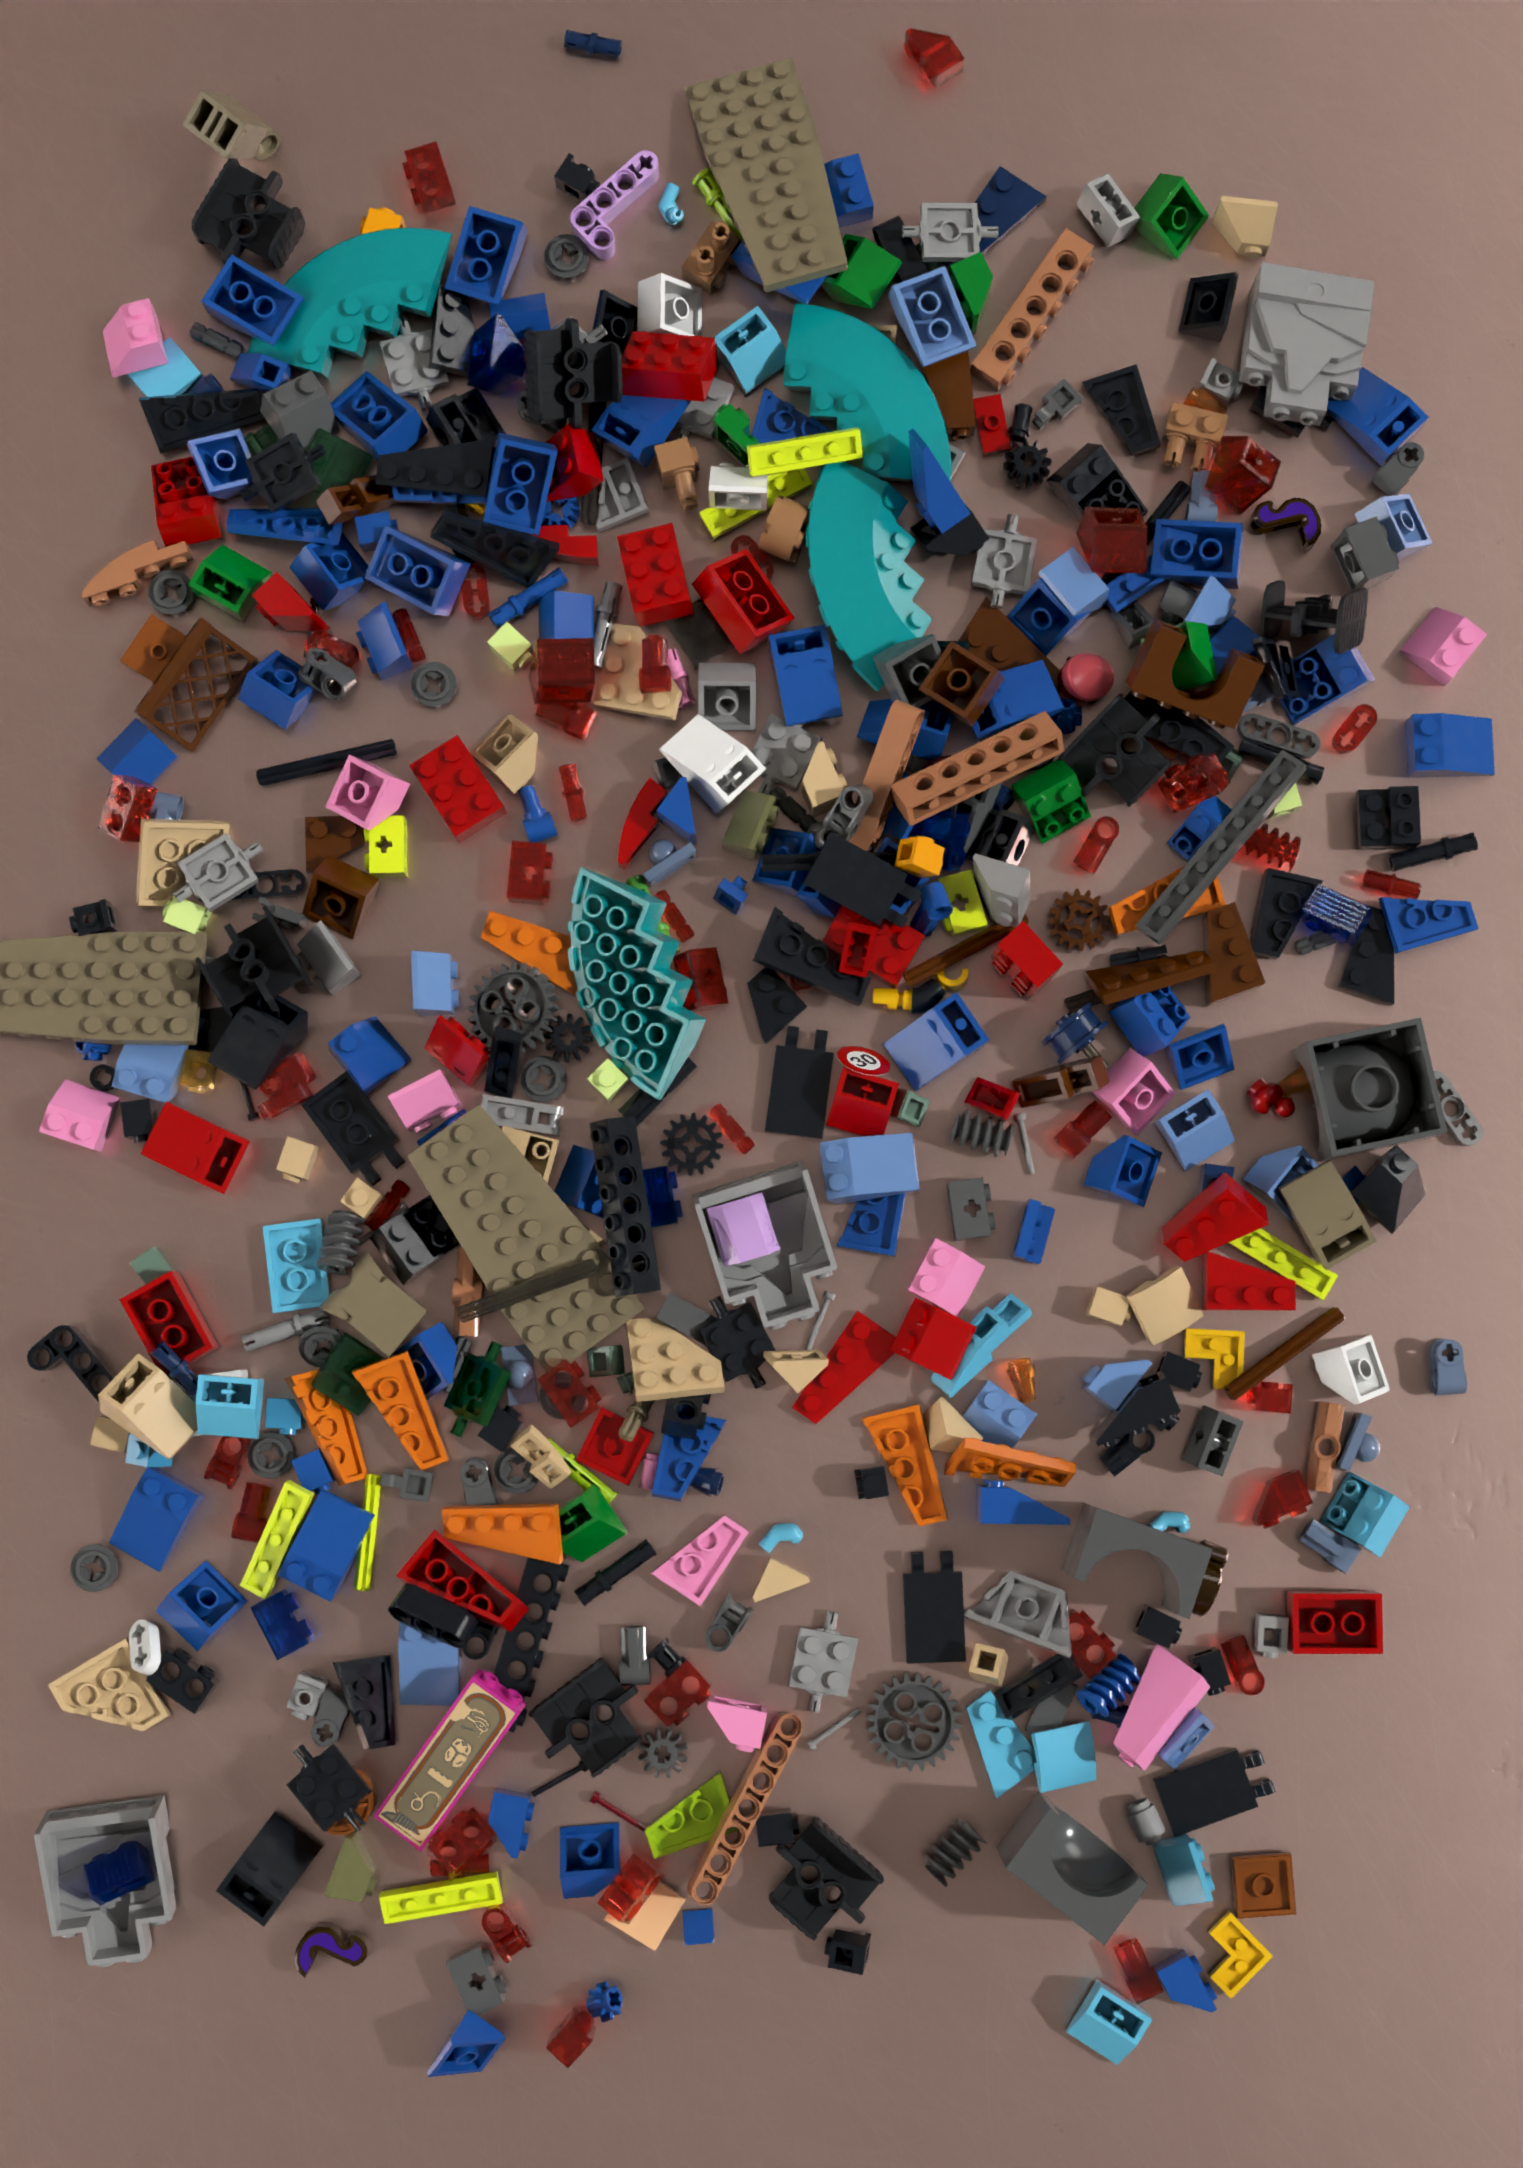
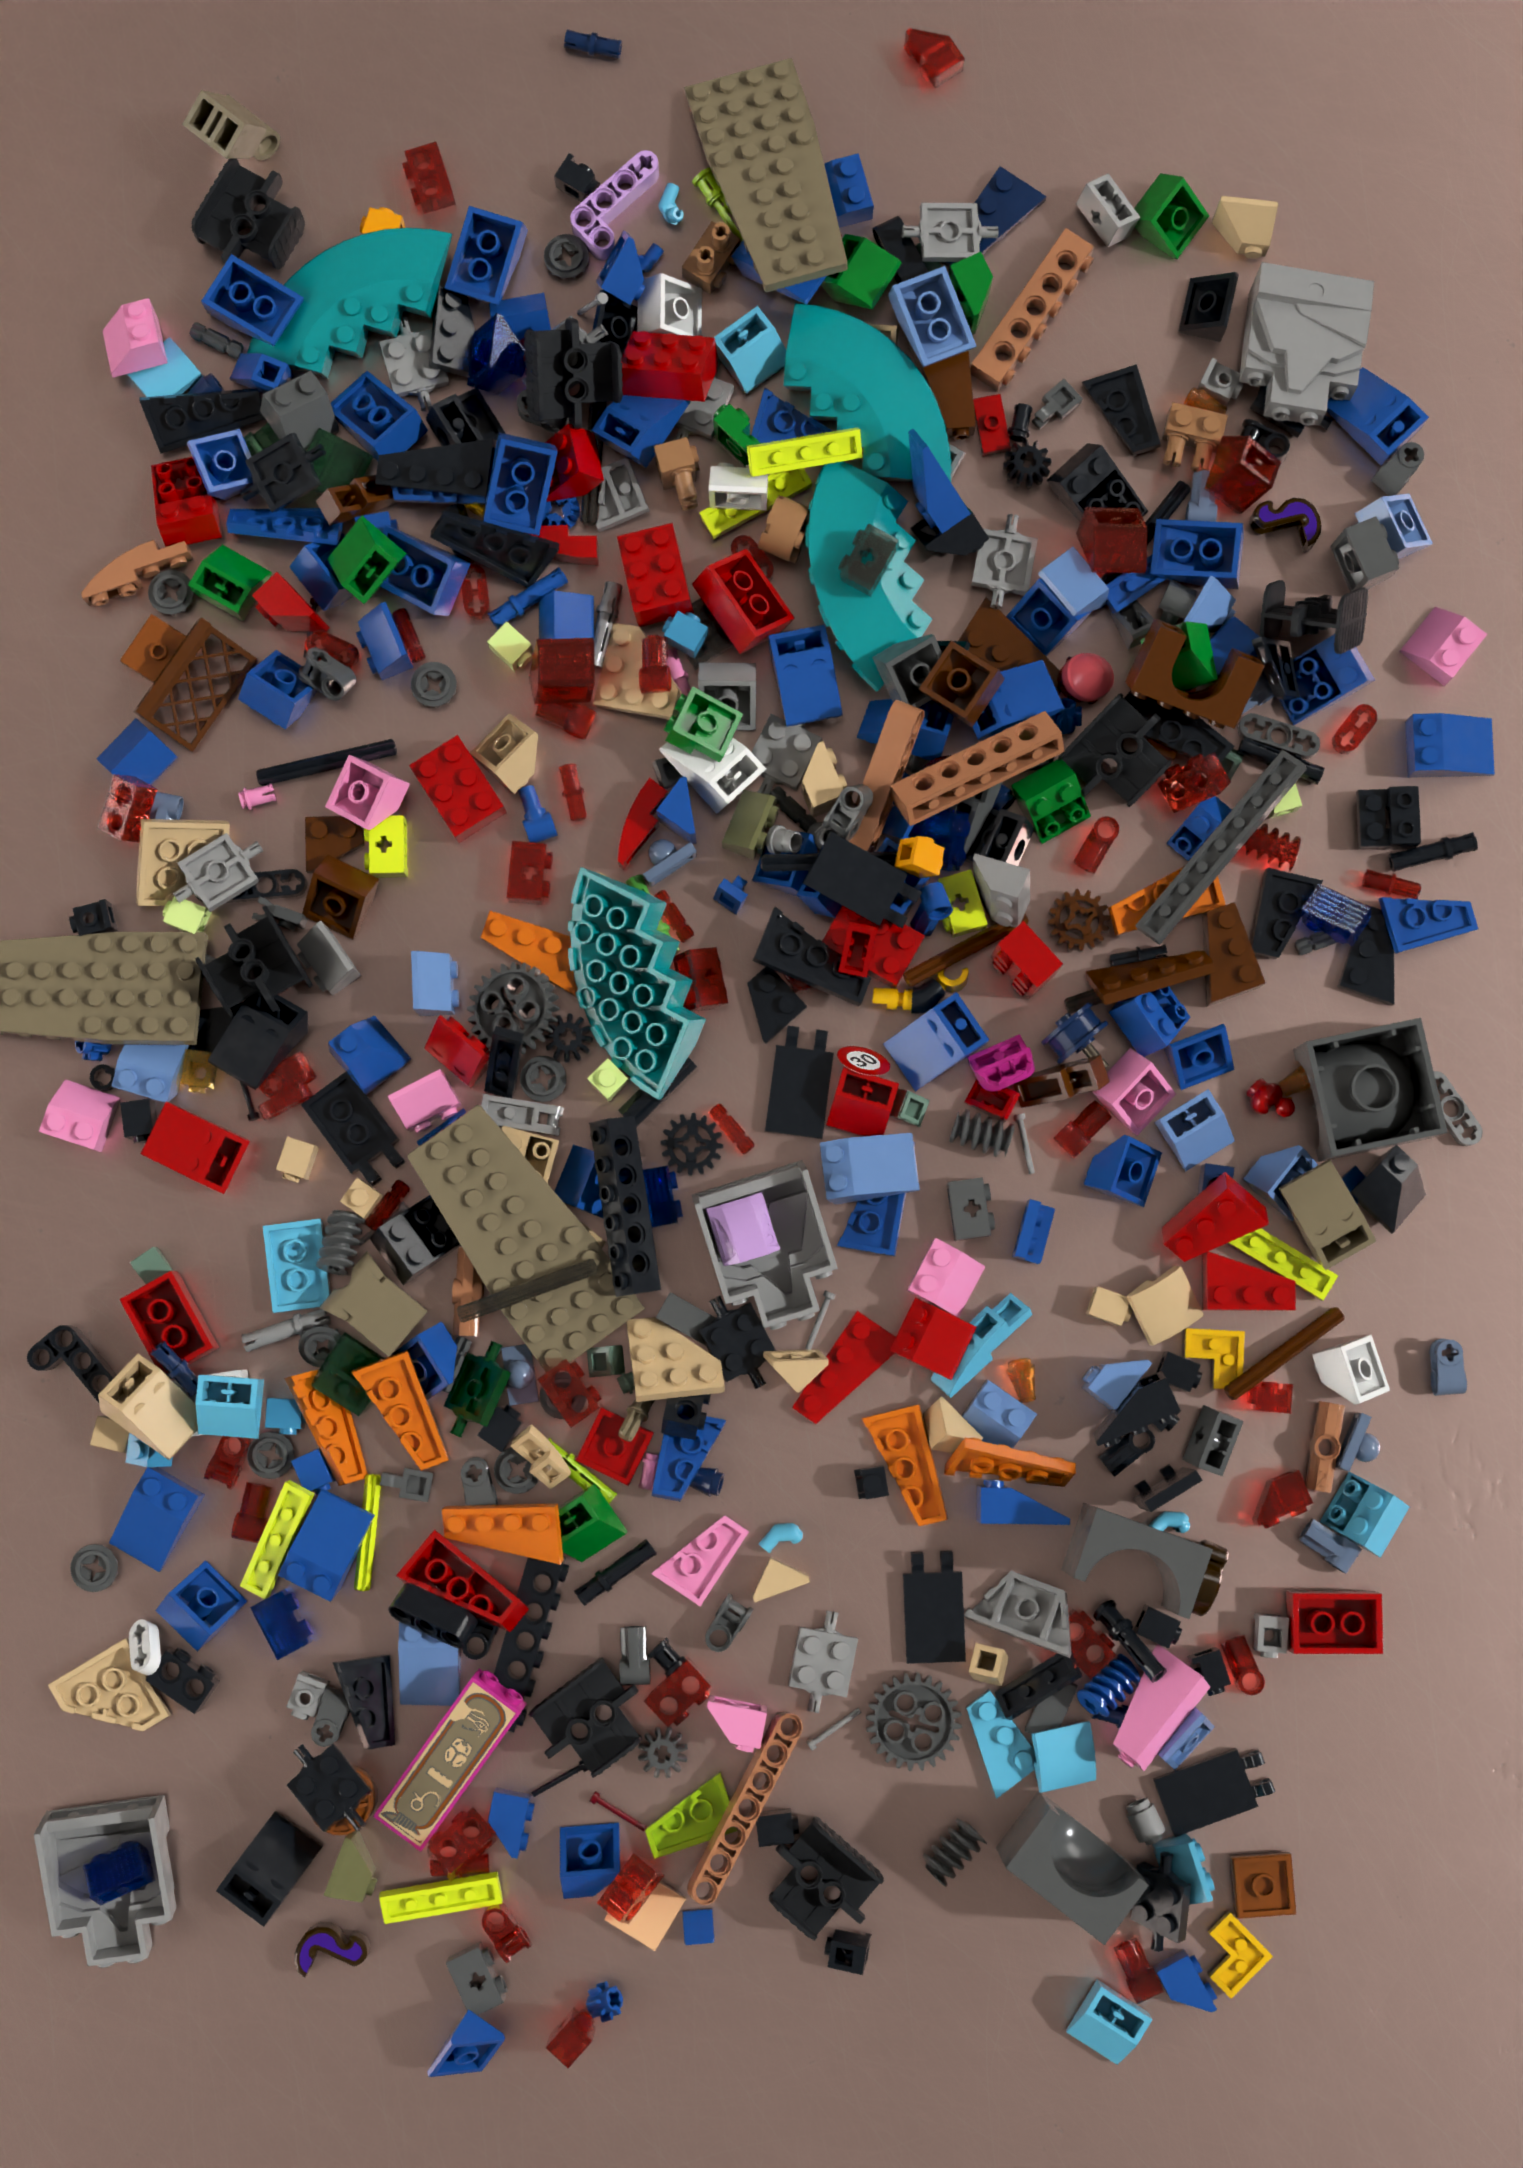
none -> bright pink pin [238,783,276,810]
none -> green slope [327,516,407,604]
none -> light grey piece [577,292,608,315]
none -> blue slope [596,230,645,305]
none -> blue arm [638,243,664,273]
none -> dark azure brick [662,611,708,659]
none -> green plate [664,686,743,762]
none -> light grey piece [766,825,802,854]
none -> clear smoke brick [838,523,899,597]
none -> dark pink slope [967,1034,1035,1091]
none -> black pin [1093,1600,1167,1682]
none -> black plate [1131,1852,1191,1952]
none -> black tile [1133,1464,1203,1512]
none -> black piece [1232,419,1290,467]

